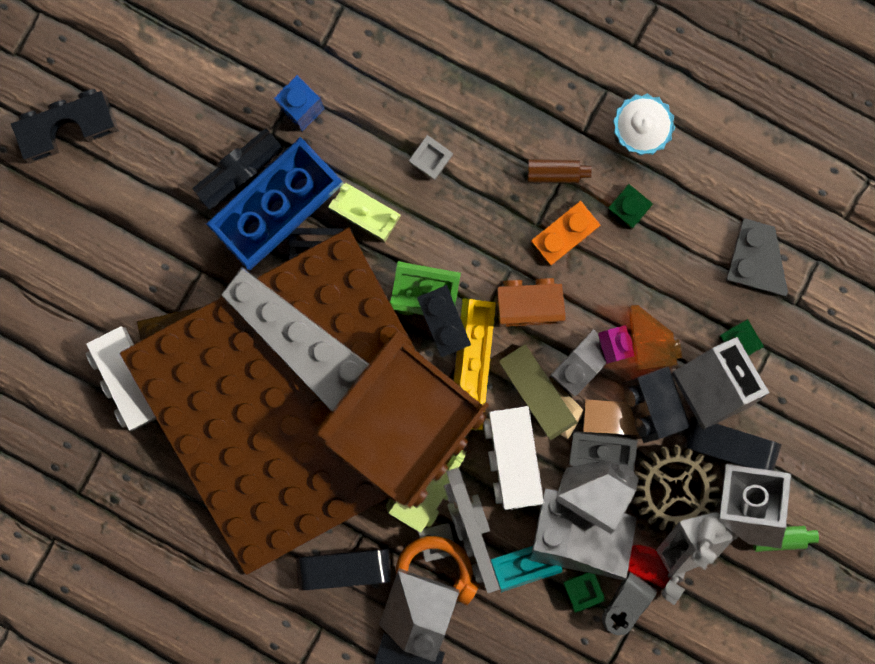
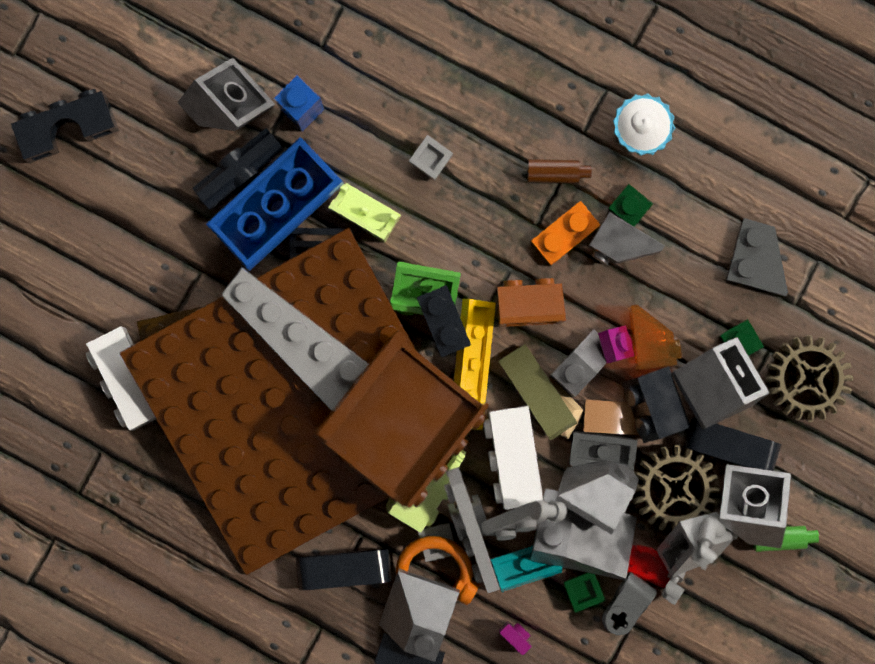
none -> flat silver slope [177,58,275,131]
none -> light grey plate [481,500,567,541]
none -> magenta plate [499,621,532,656]
none -> flat silver slope [588,212,665,265]
none -> dark tan gear [765,335,853,422]

